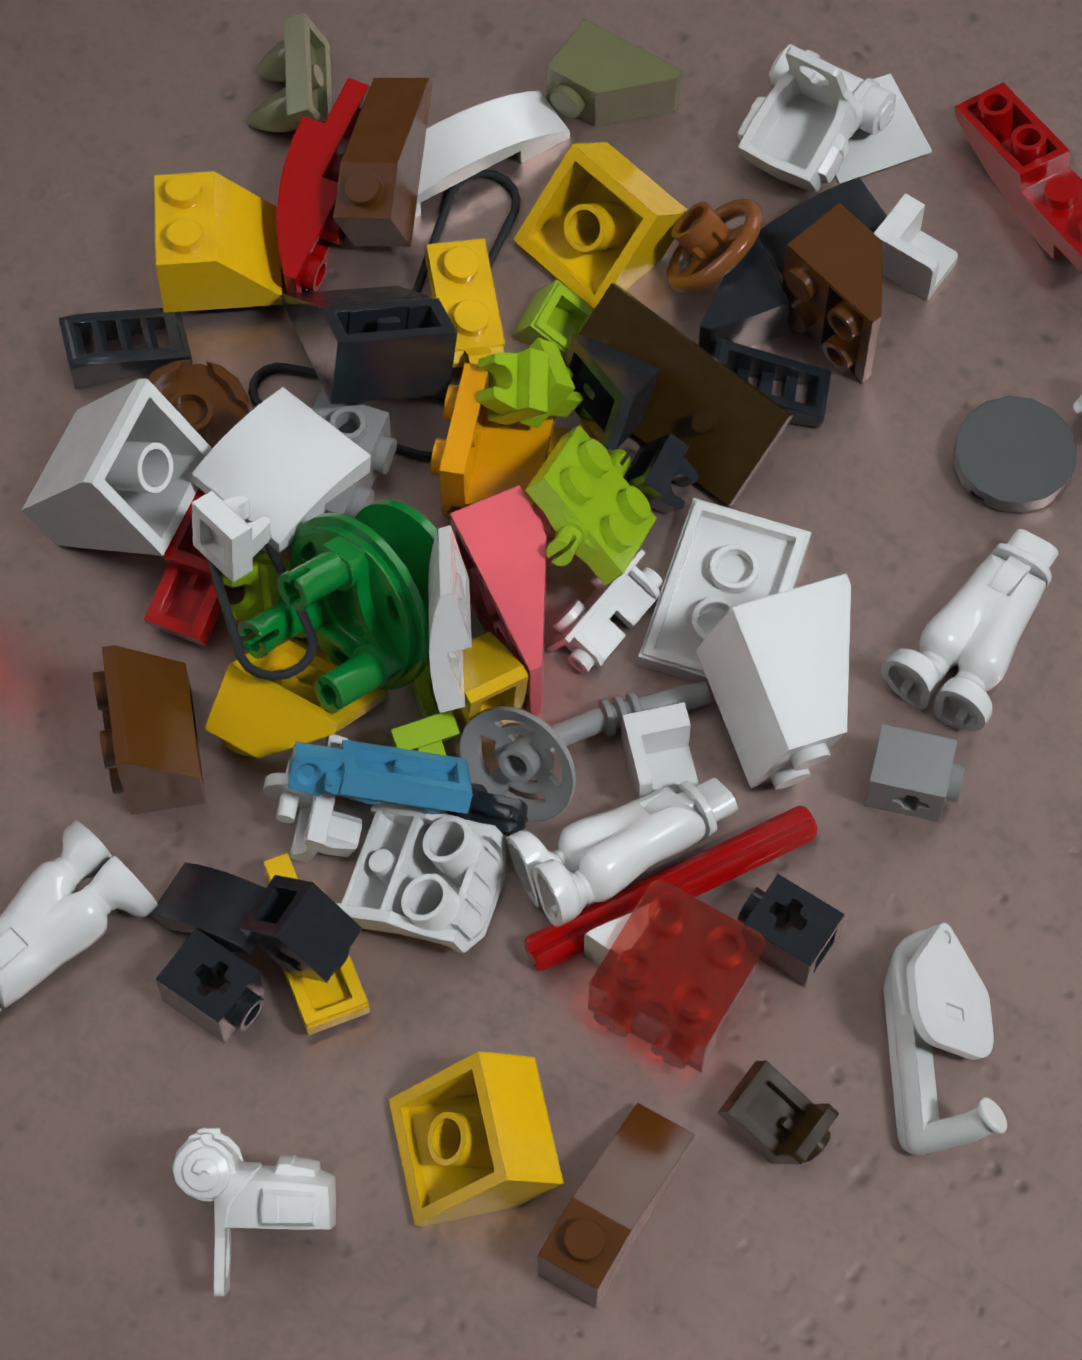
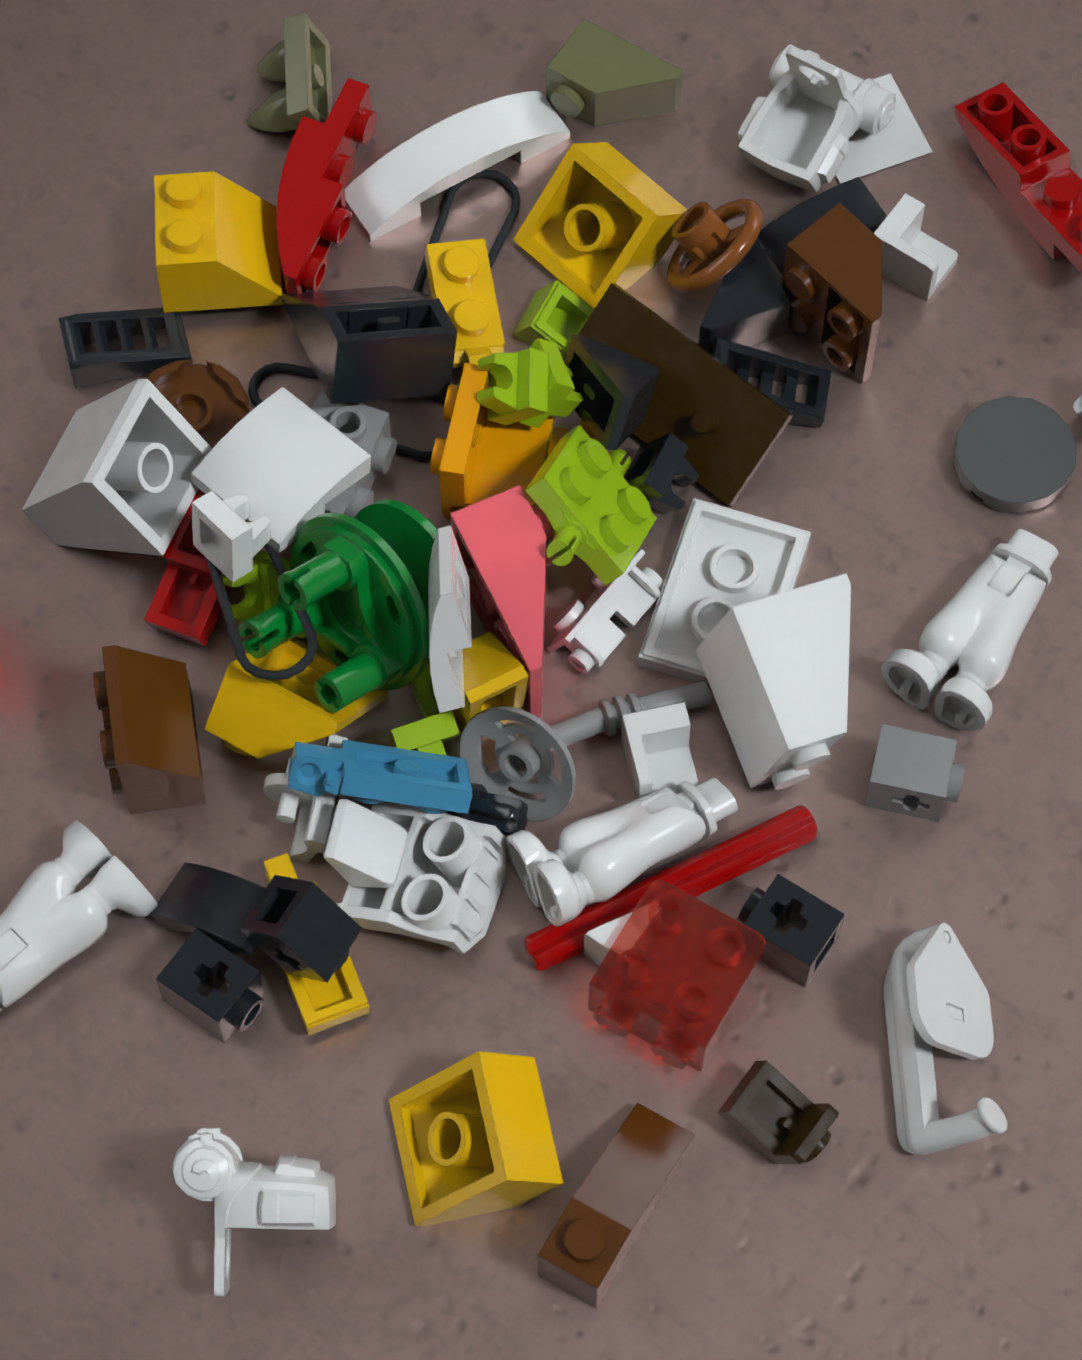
reddish brown slope [333,78,433,247] -> none
none -> white slope [323,799,407,888]

